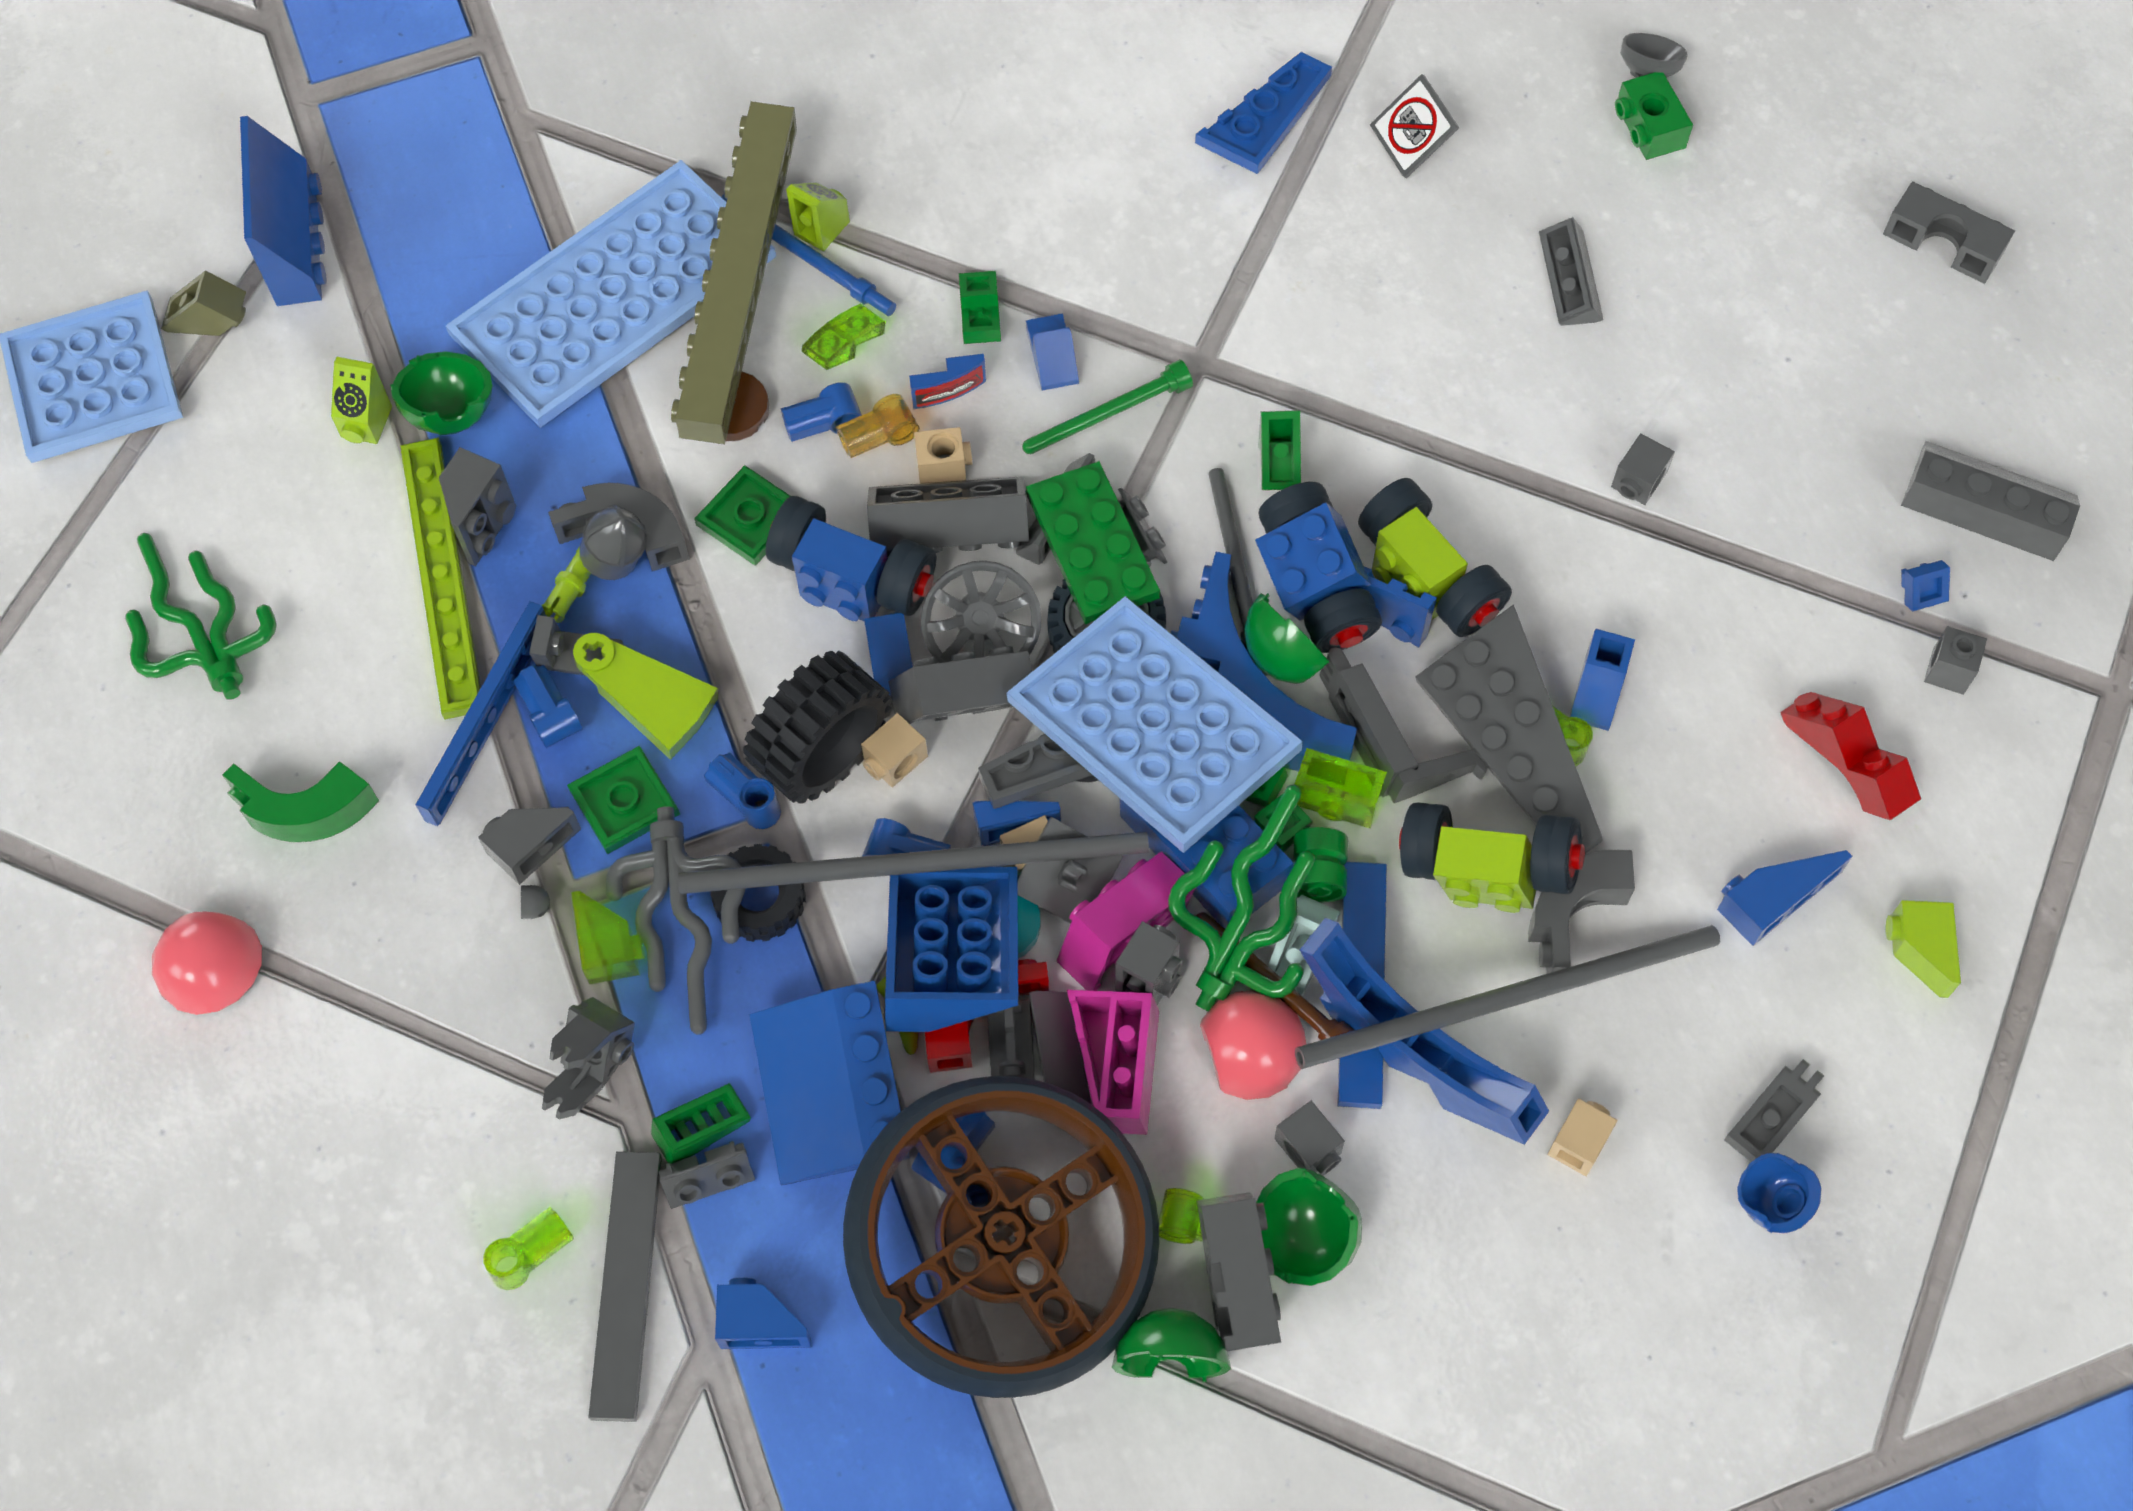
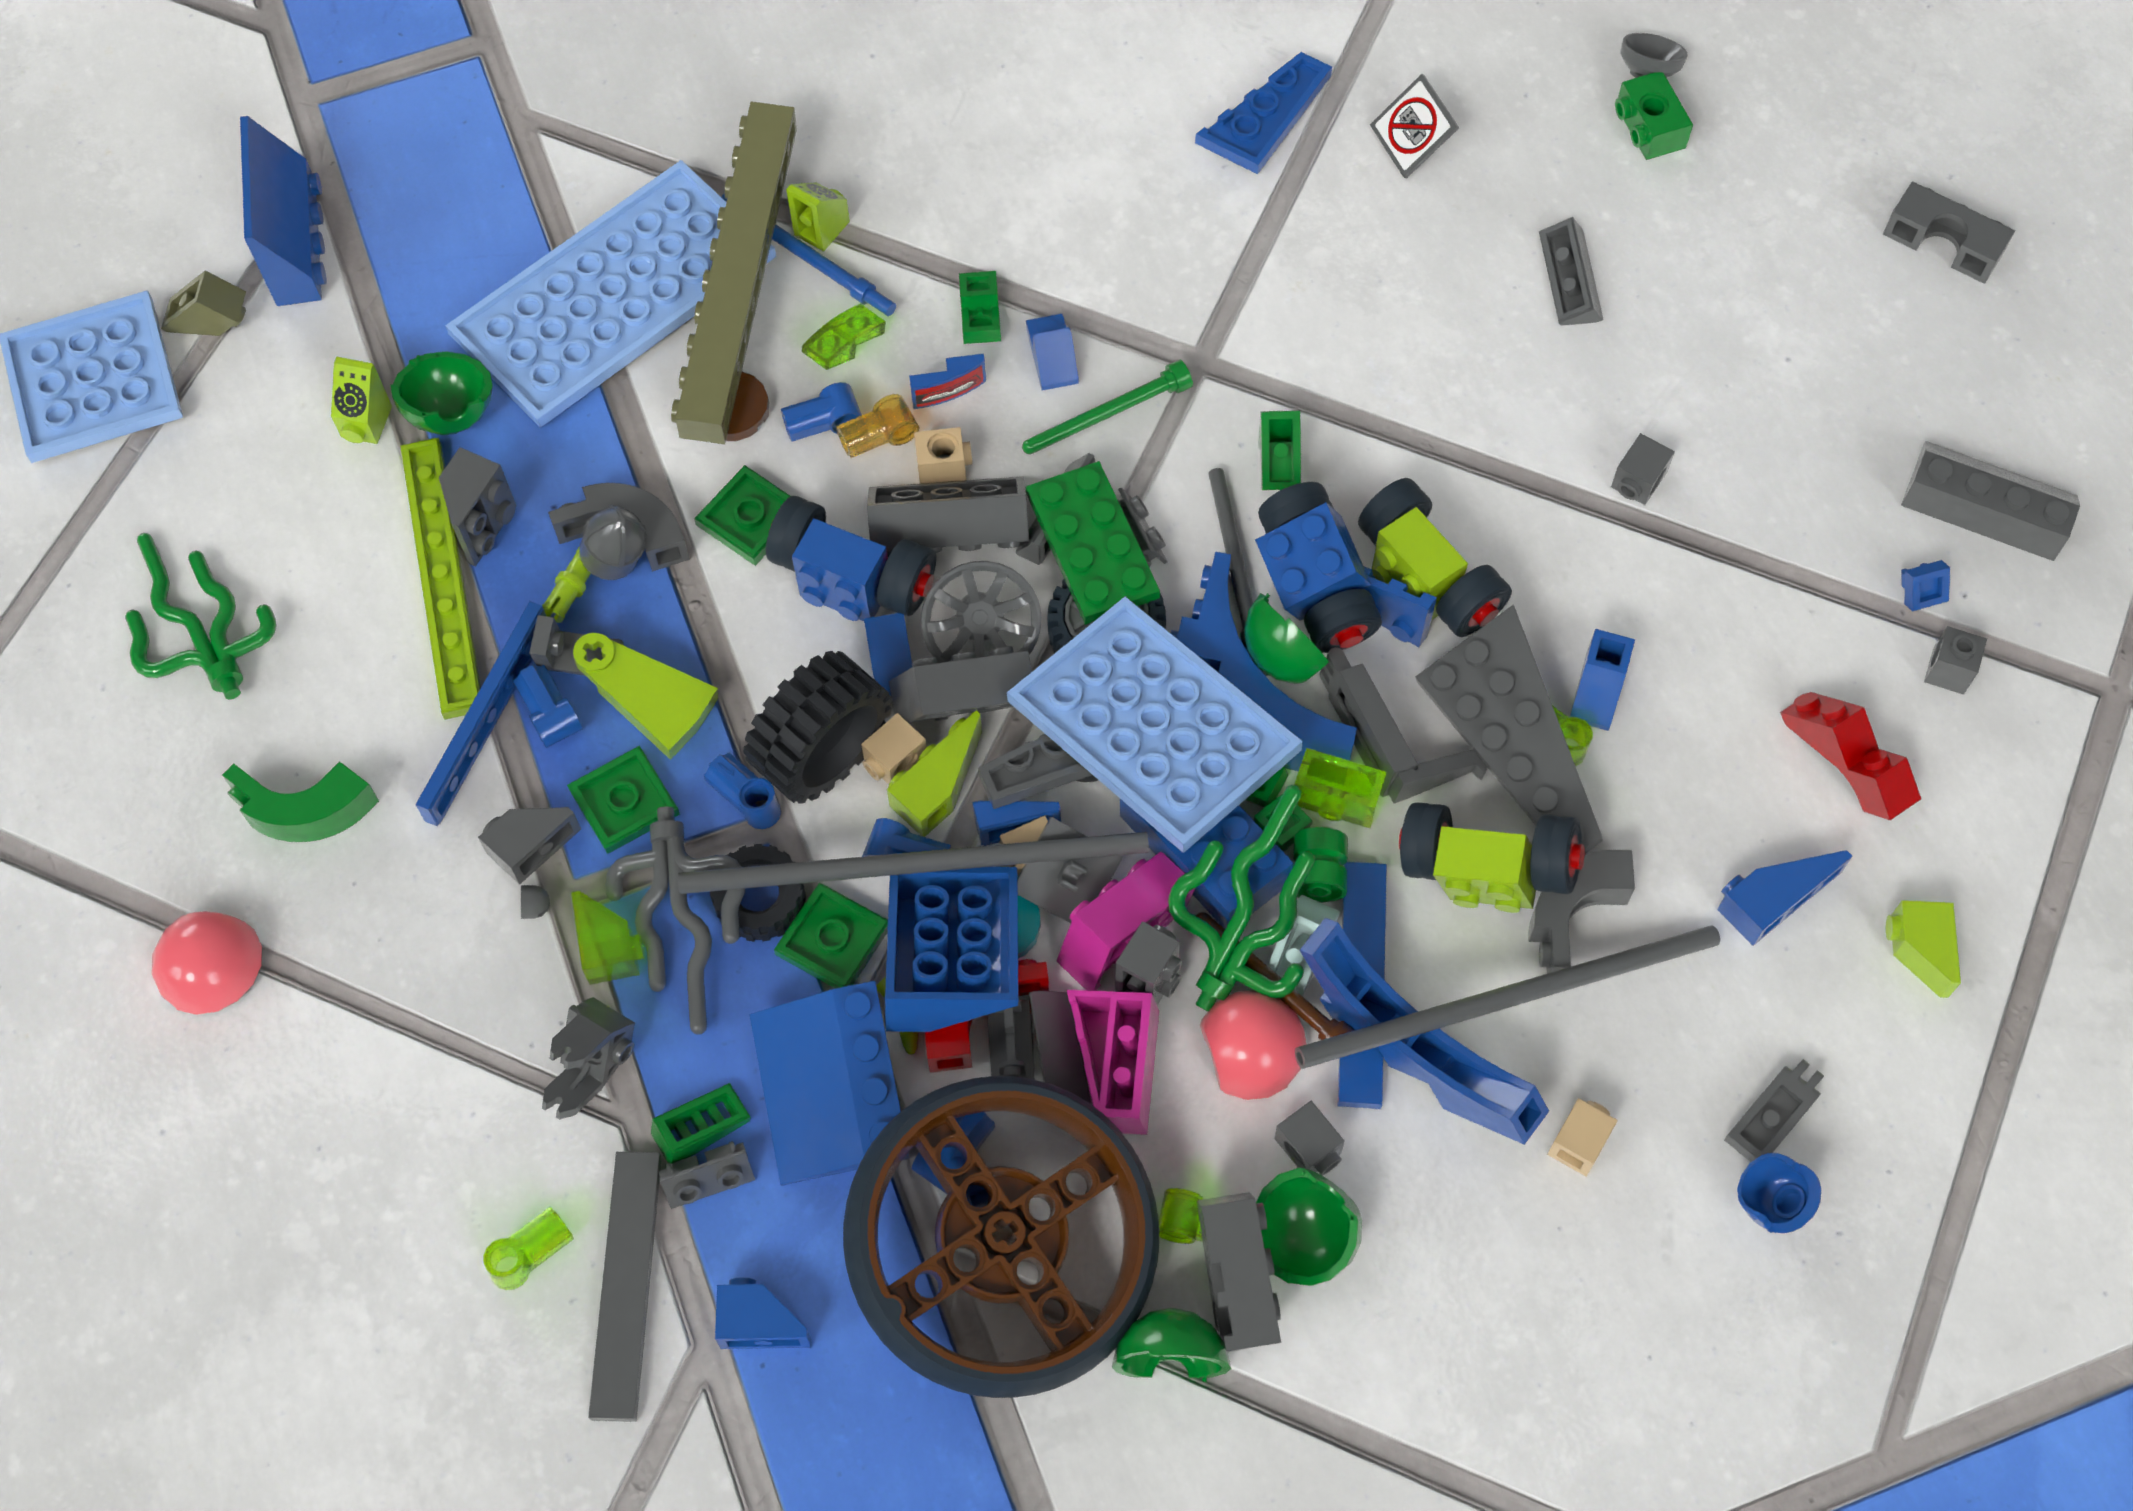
none -> green tile [774,882,888,989]
none -> lime slope [887,710,982,837]

